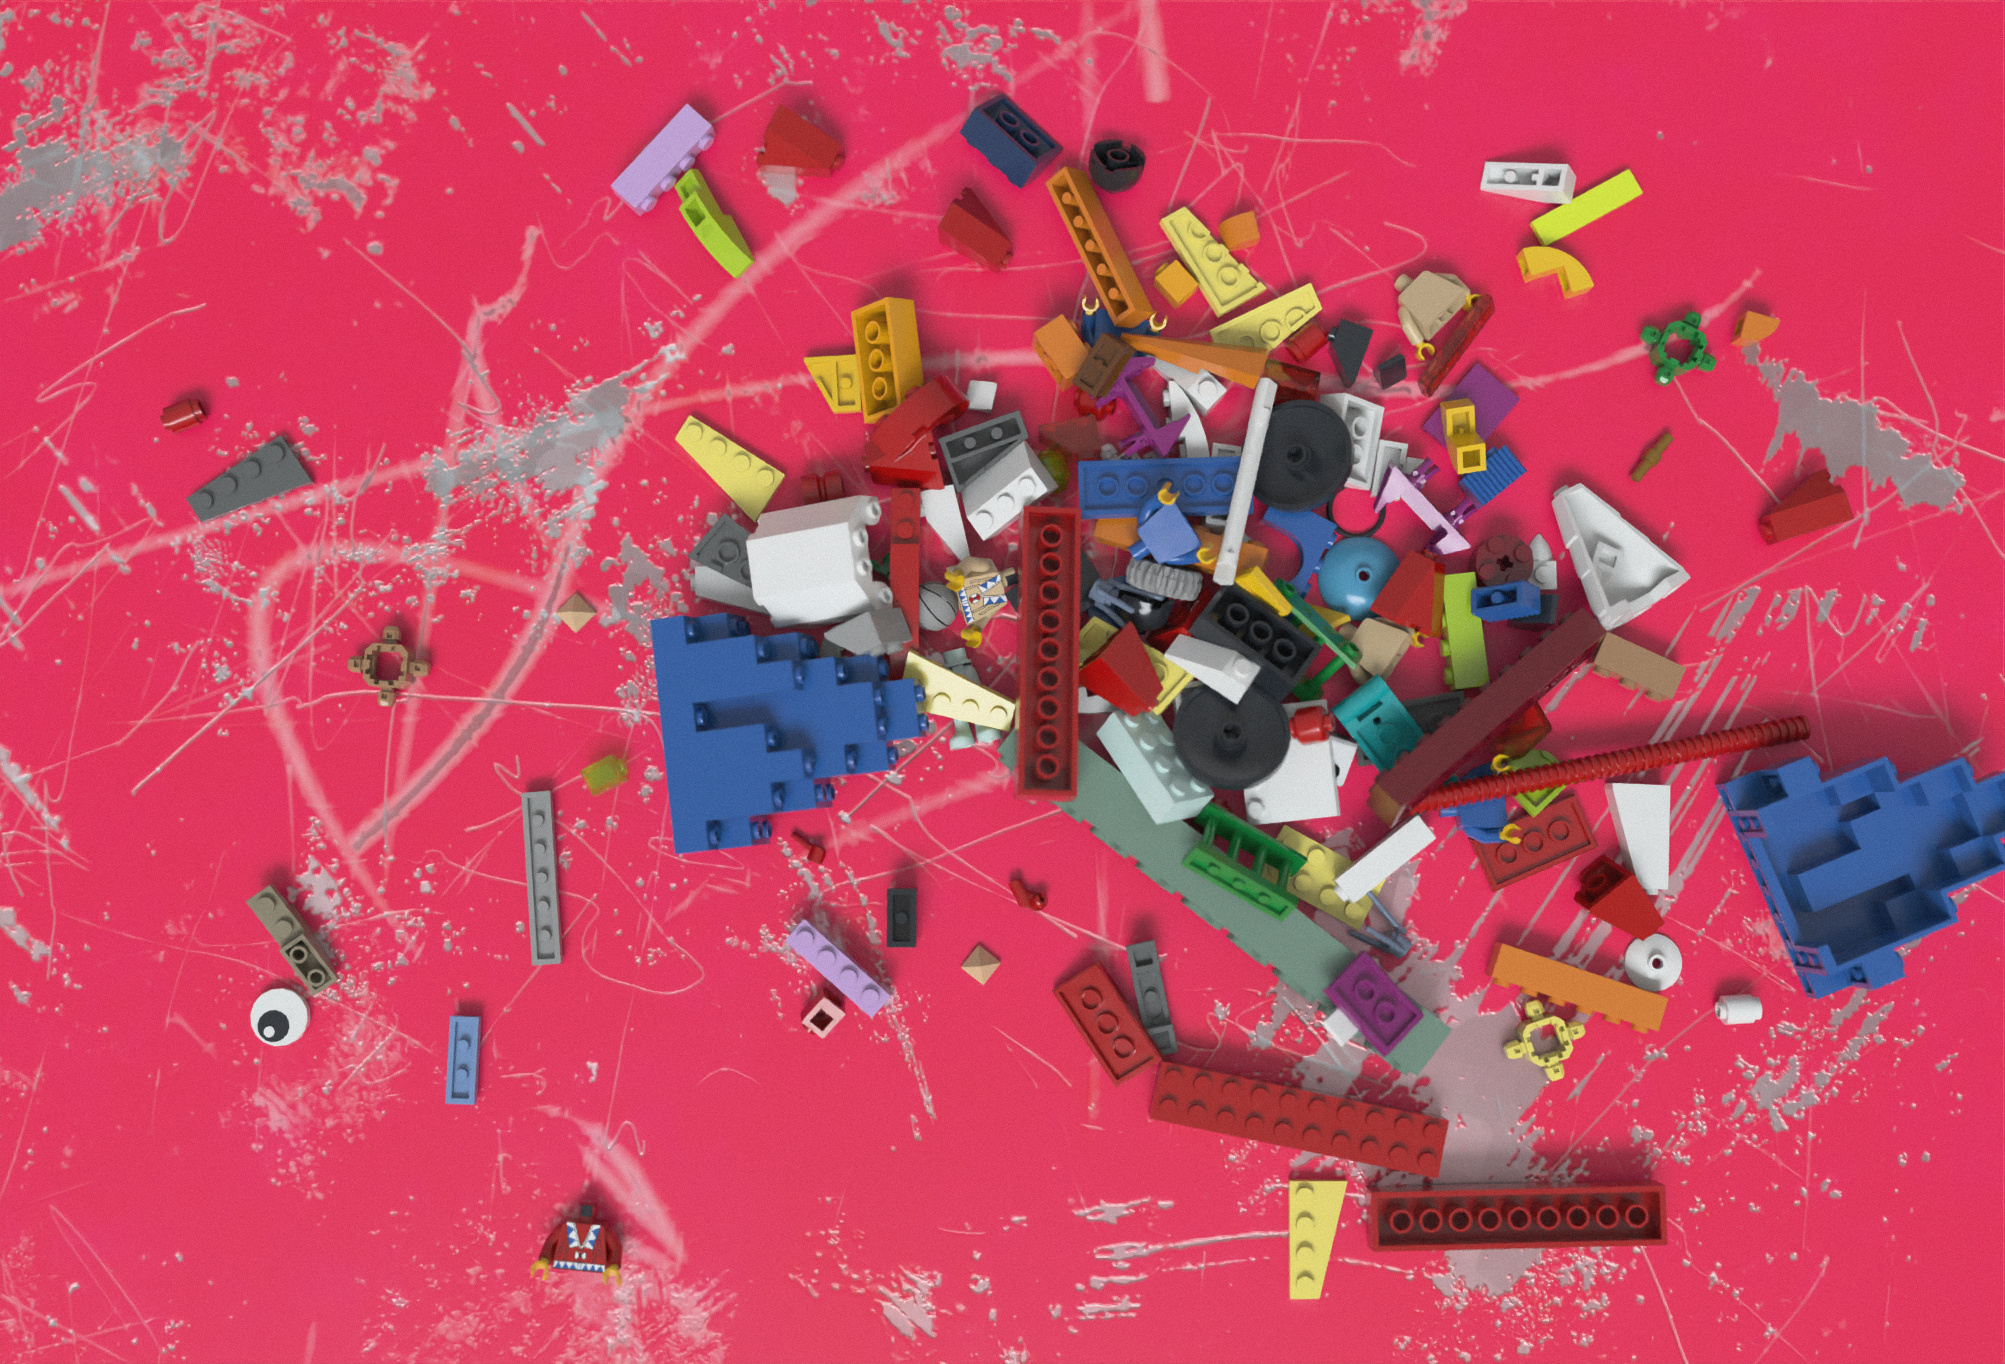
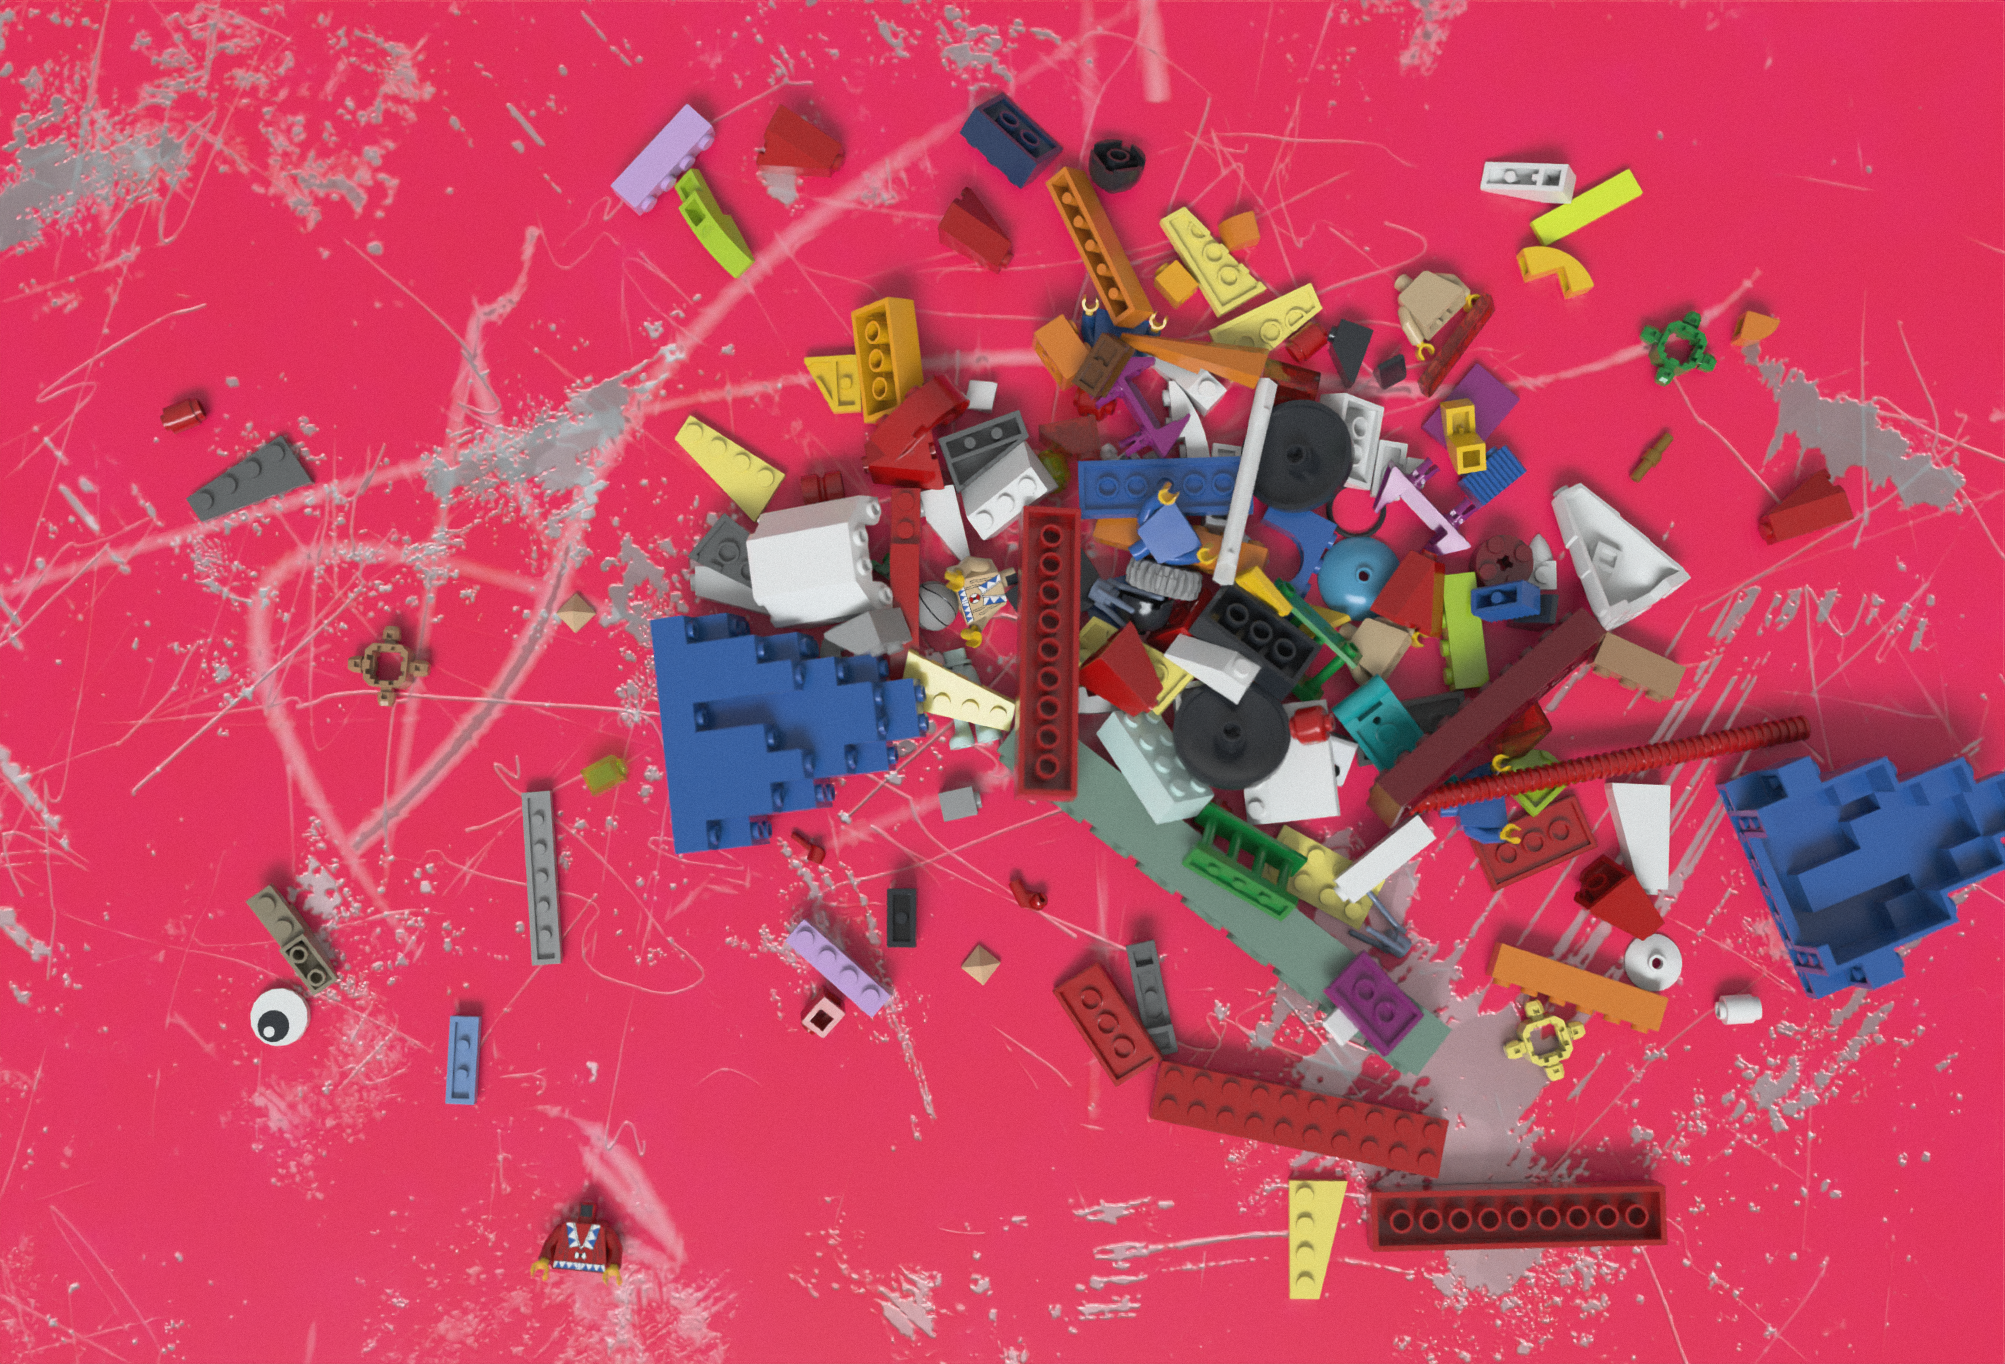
none -> light grey brick [938,786,983,822]

